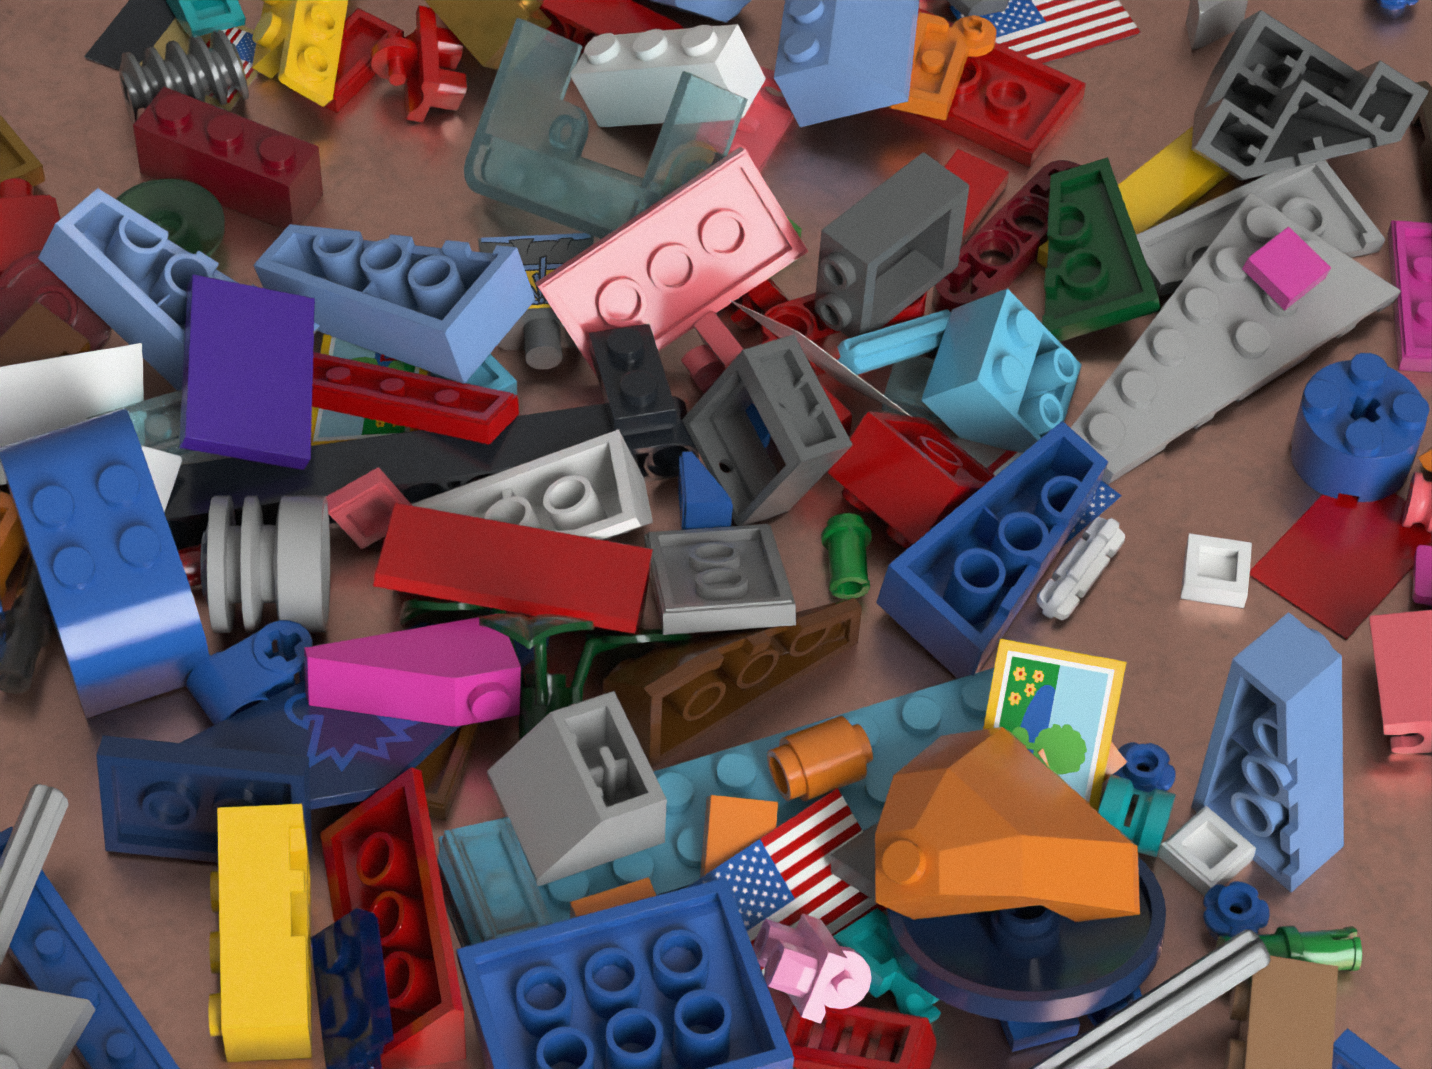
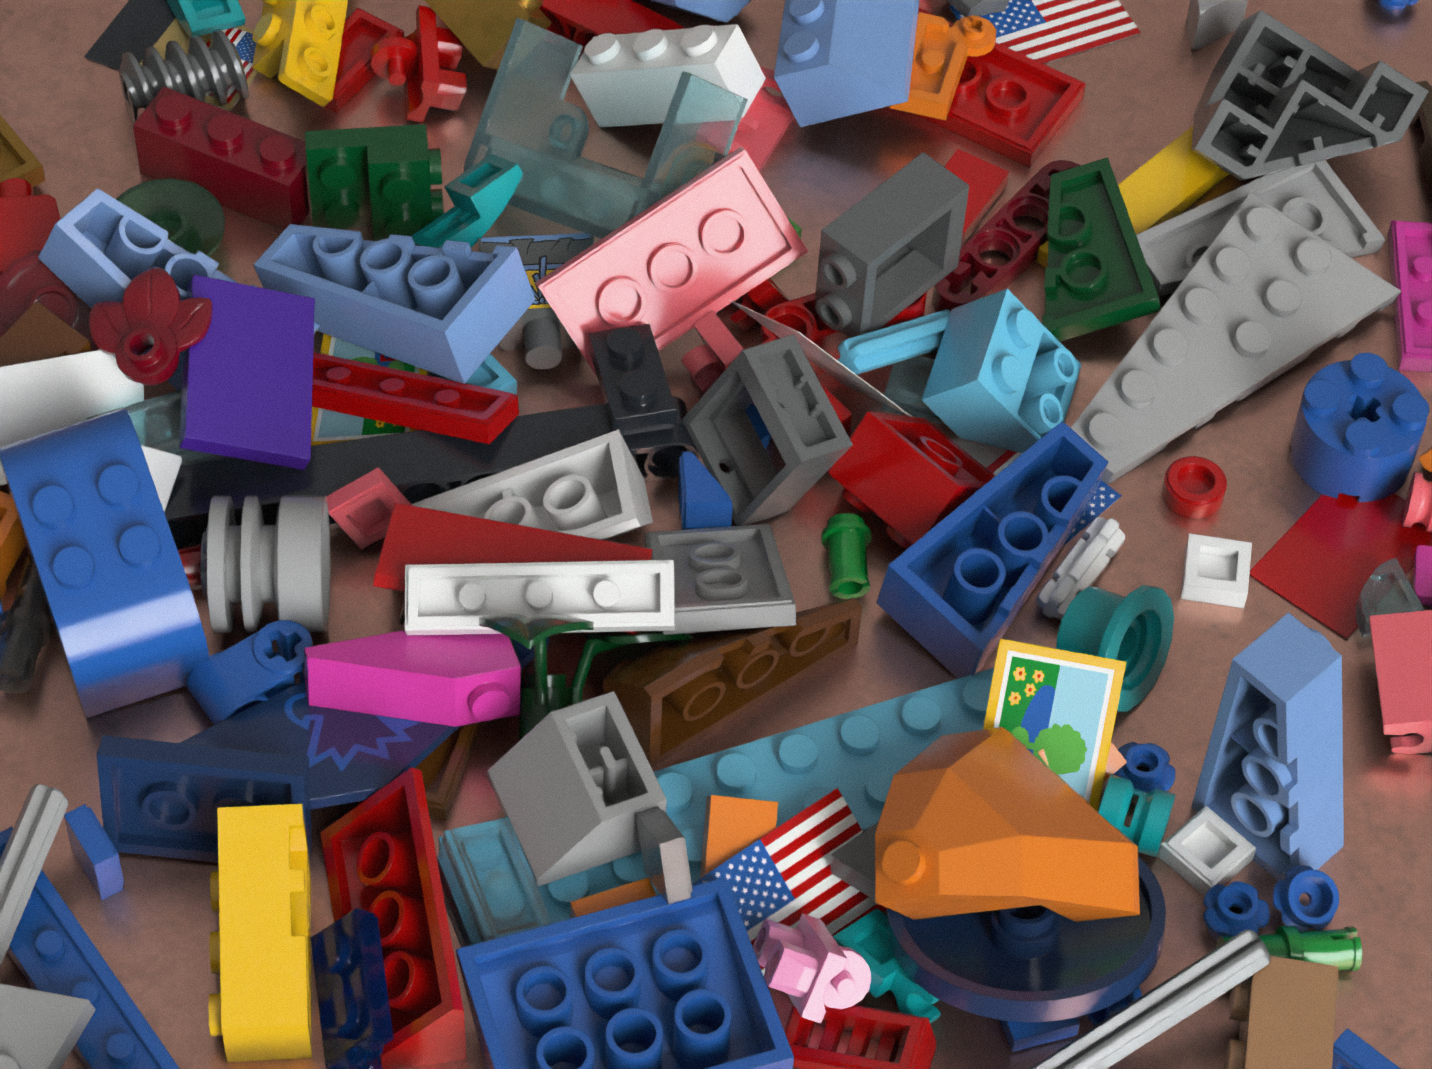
orange brick [767,716,873,801] -> none
dark pink tile [1242,226,1331,311] -> none
none -> blue tile [64,804,125,900]
none -> dark red plate [89,267,213,385]
none -> dark green plate [305,124,444,241]
none -> white tile [405,560,675,636]
none -> teal slope [411,154,523,248]
none -> dark grey tile [635,806,693,904]
none -> teal piece [1056,585,1174,712]
none -> red tile [1162,456,1227,519]
none -> blue plate [1272,865,1339,932]
none -> clear light blue tile [1356,558,1424,637]

